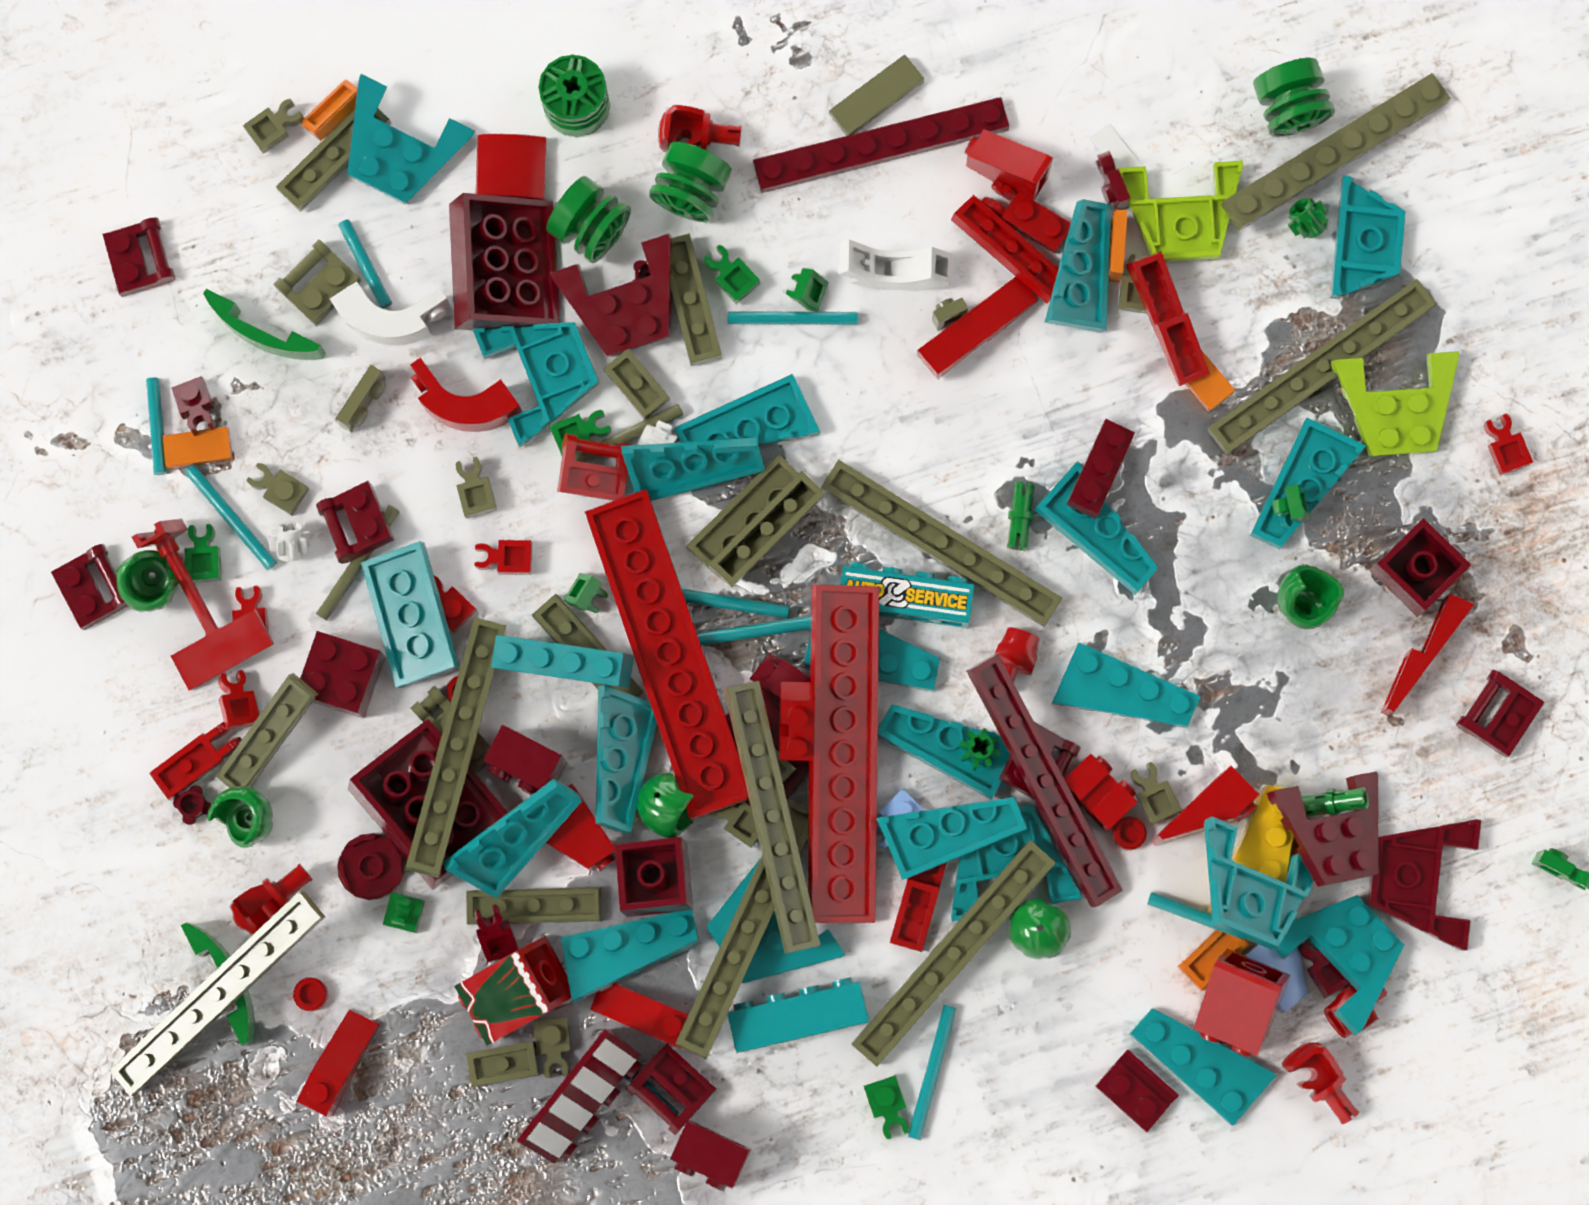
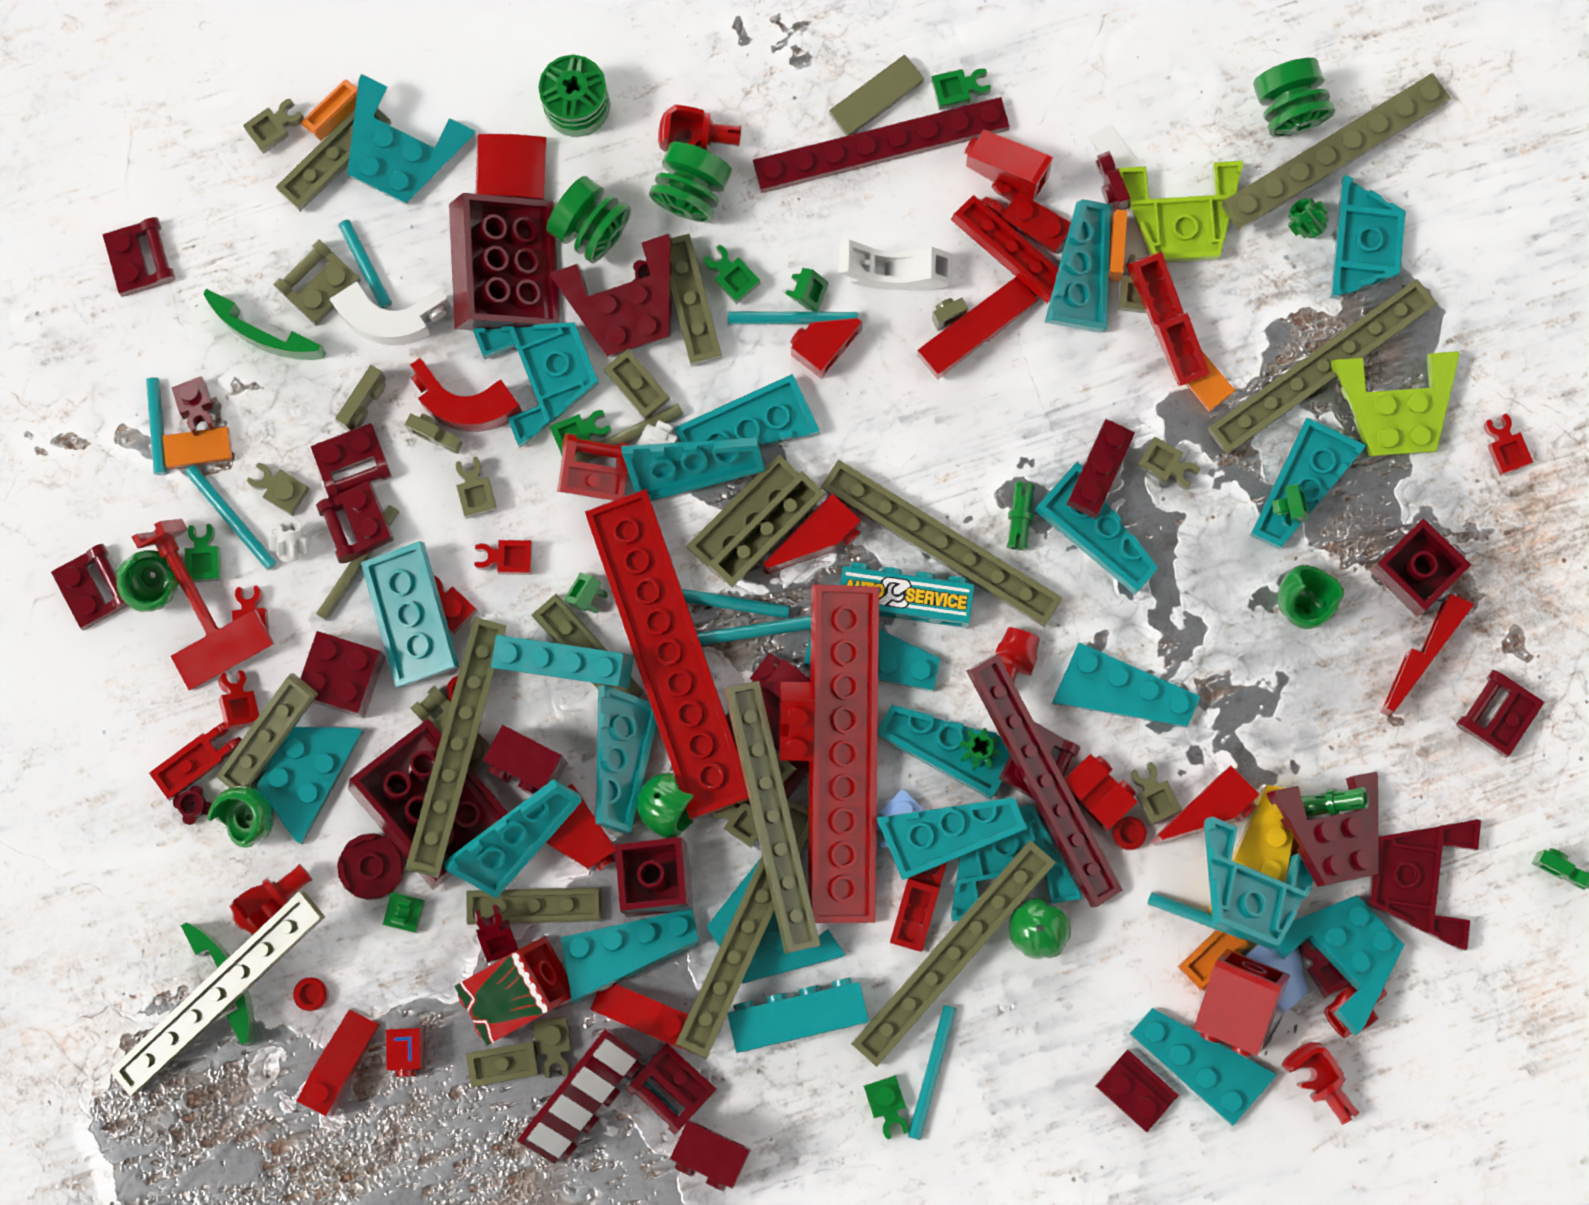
none -> teal wing [257,727,364,844]
none -> dark red plate [310,423,392,498]
none -> red brick [386,1028,425,1077]
none -> olive plate [404,413,463,454]
none -> red slope [764,493,861,574]
none -> red slope [790,318,862,379]
none -> green plate [931,68,991,110]
none -> olive plate [1137,437,1200,490]
none -> white sticker [1254,1009,1310,1074]

